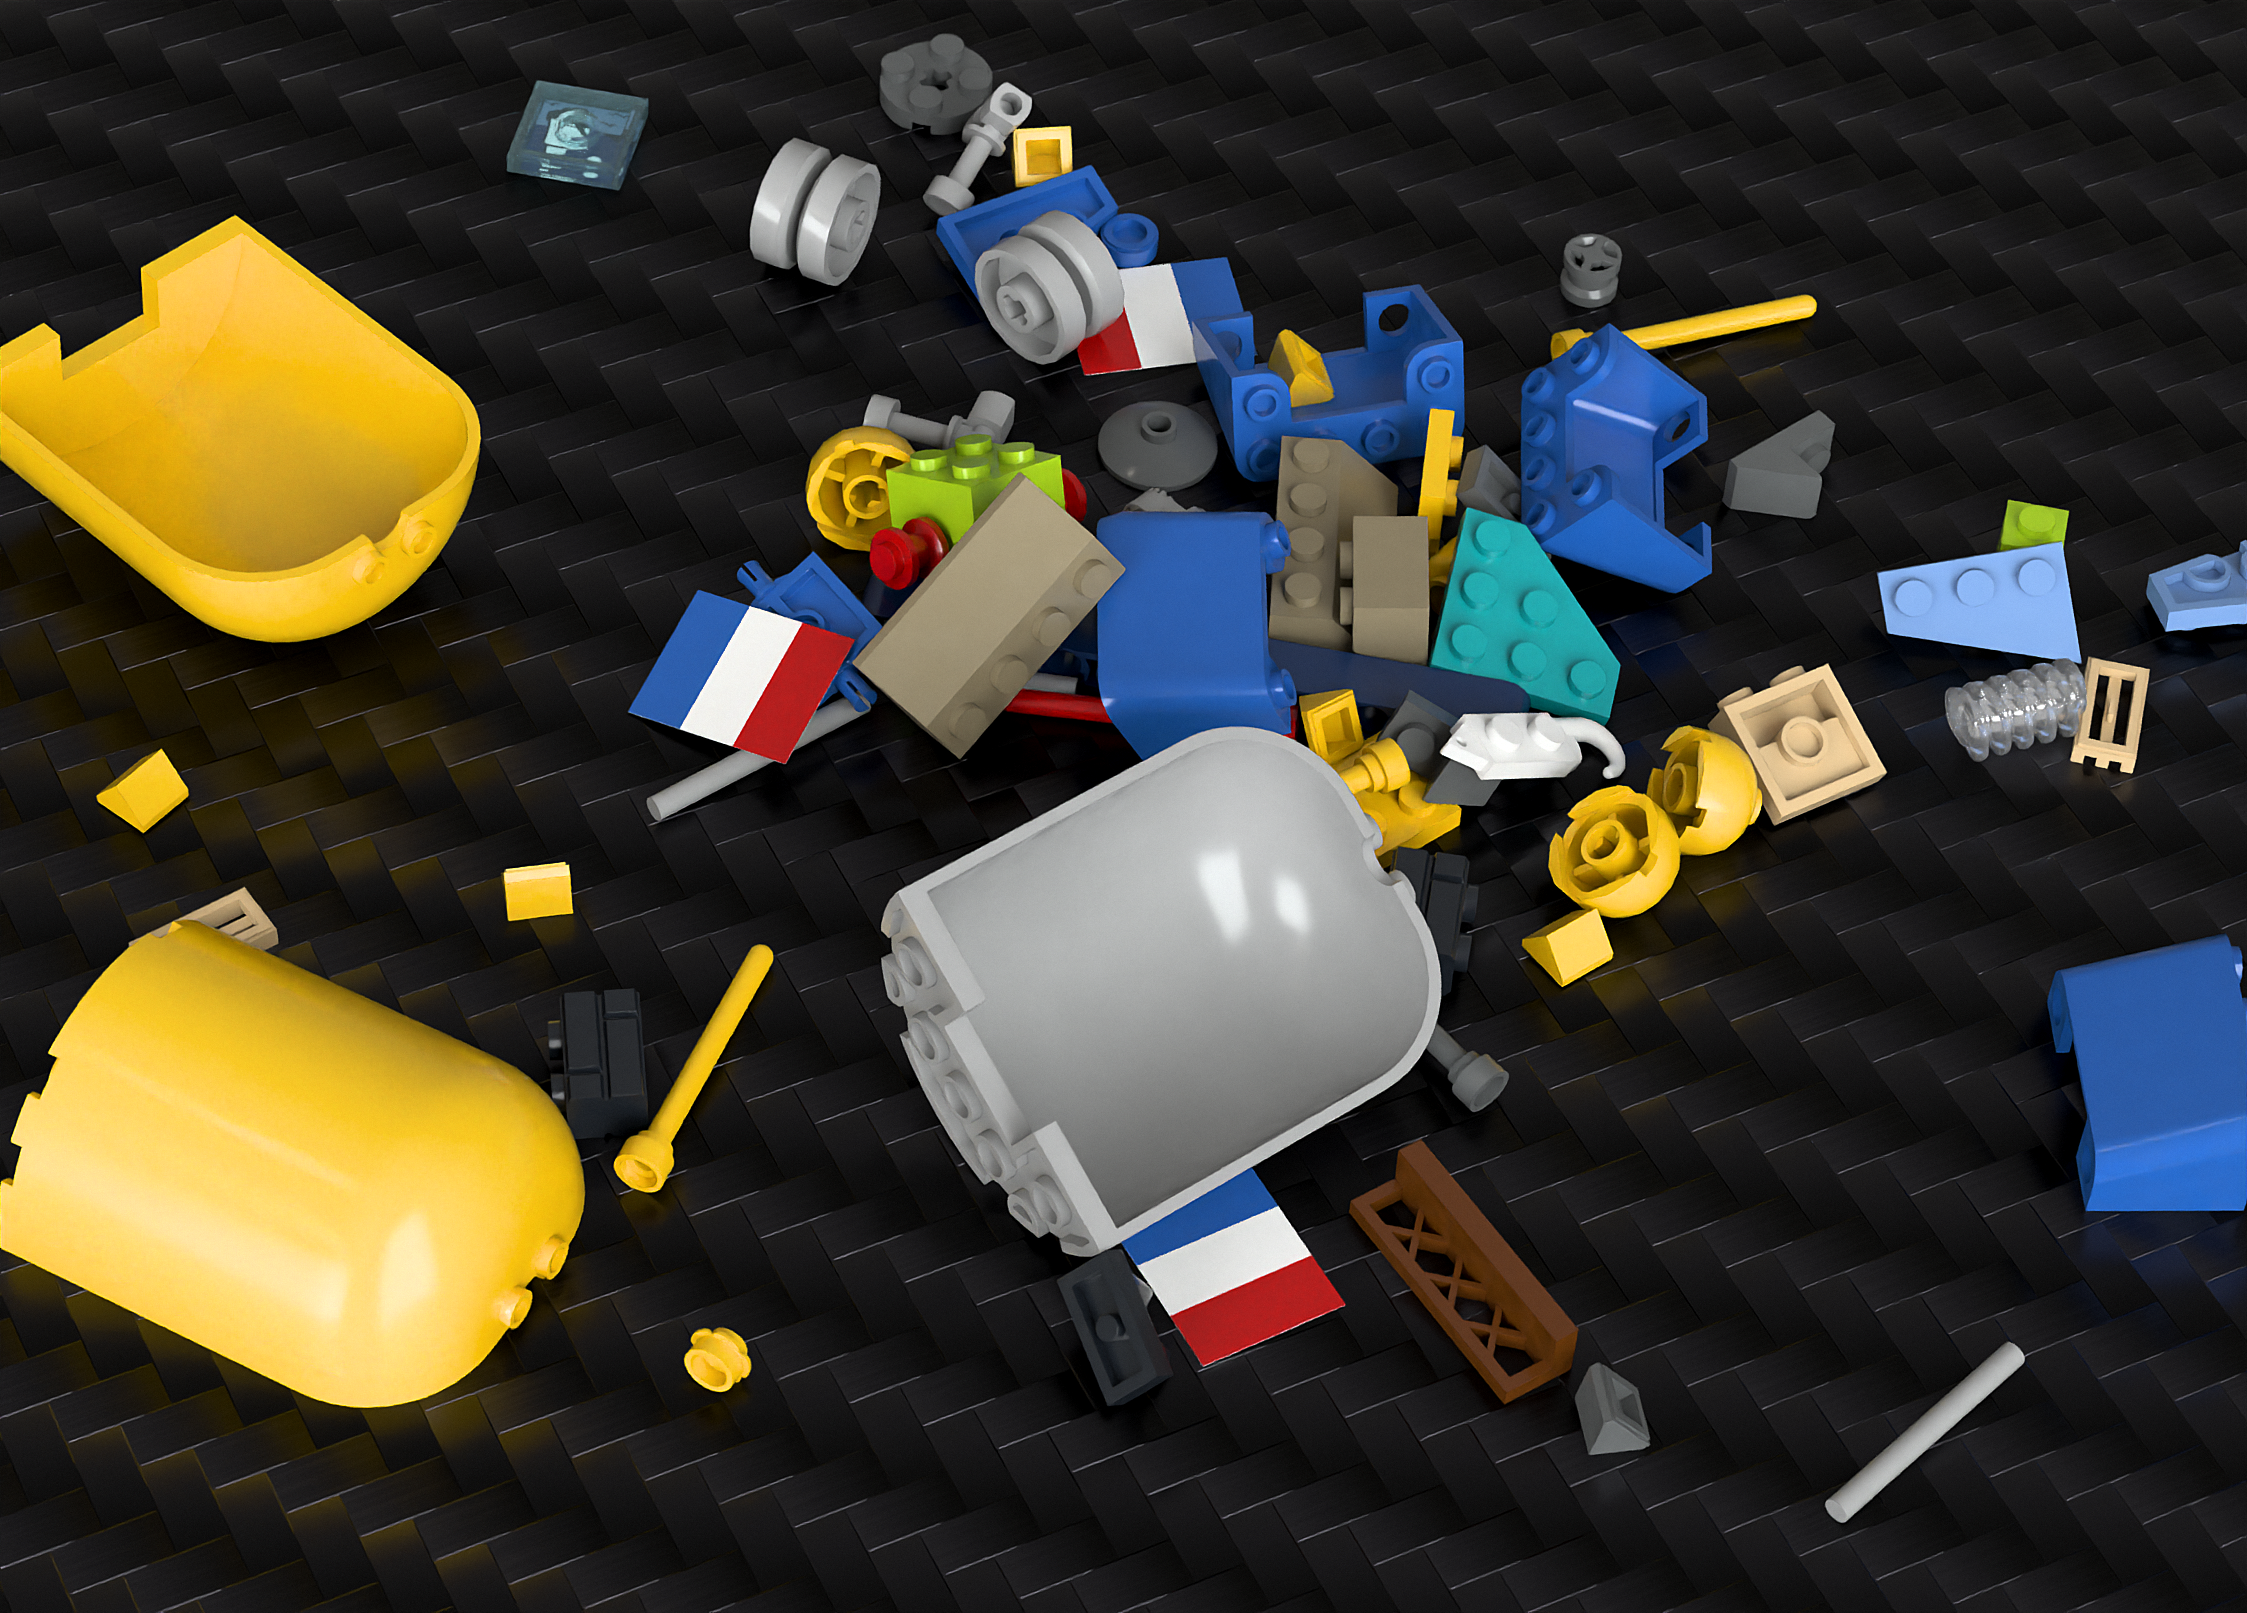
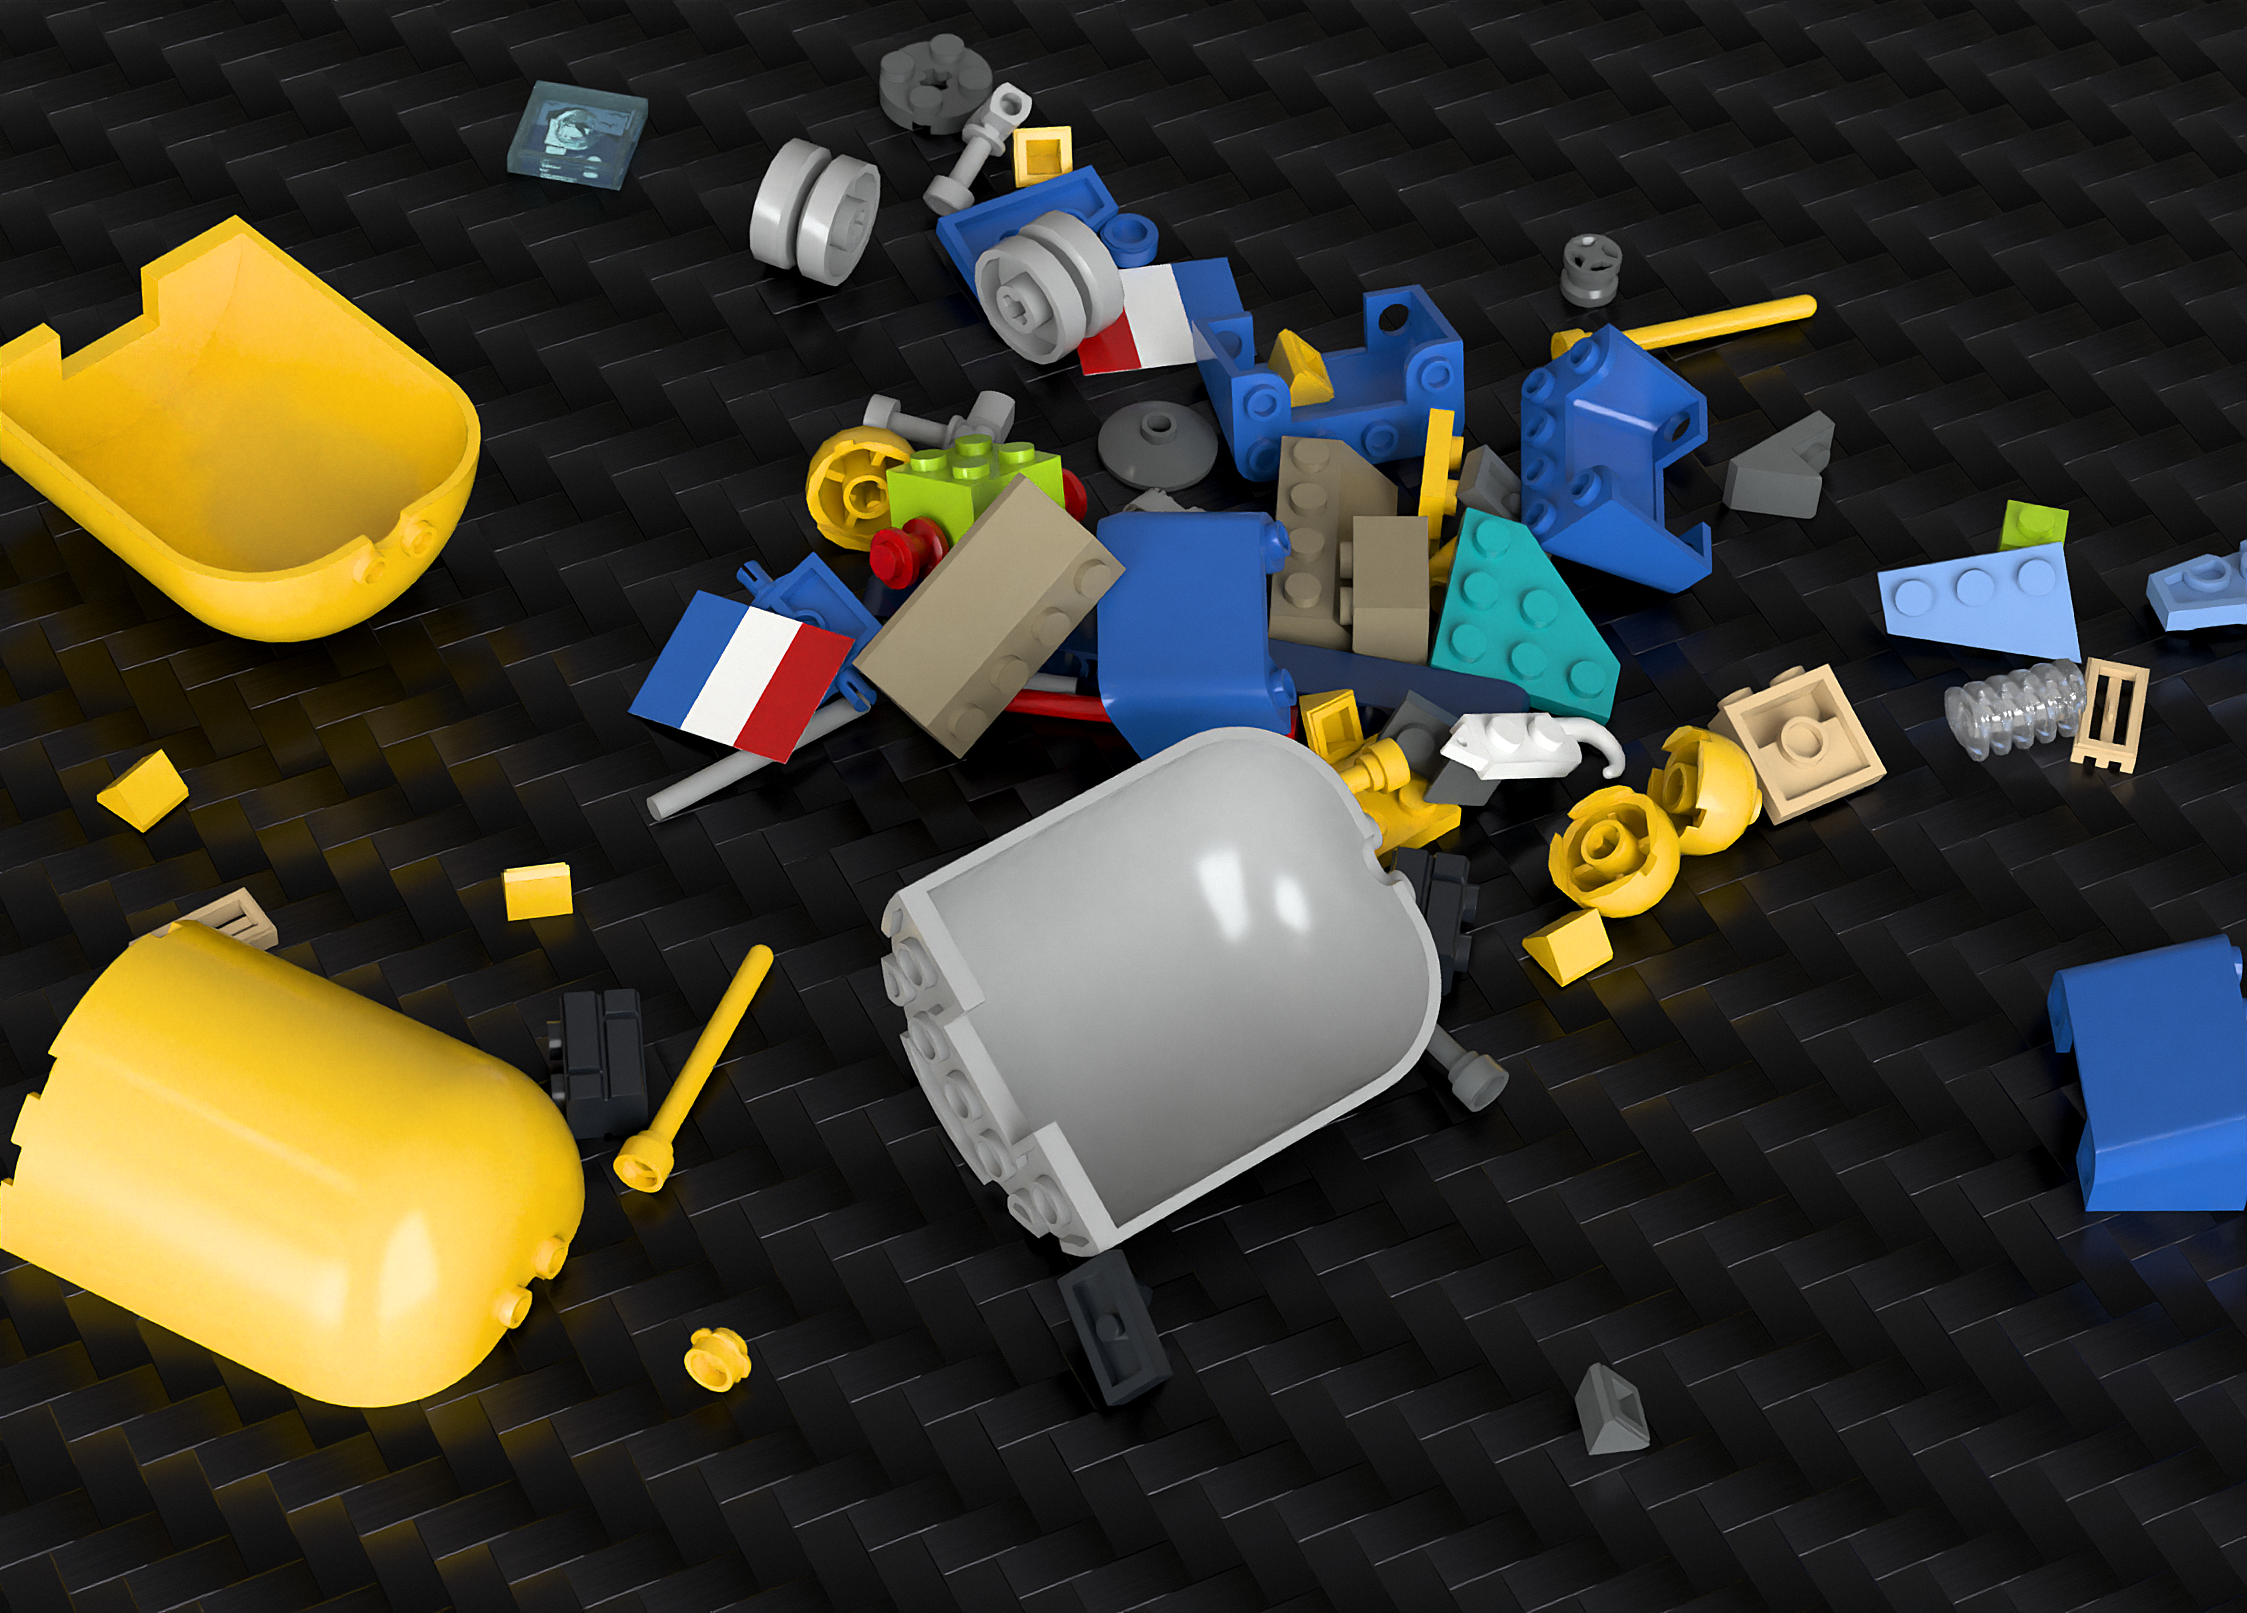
sticker [1121,1167,1346,1367] -> none
reddish brown fence [1349,1139,1579,1404] -> none
light grey bar [1825,1342,2025,1523] -> none

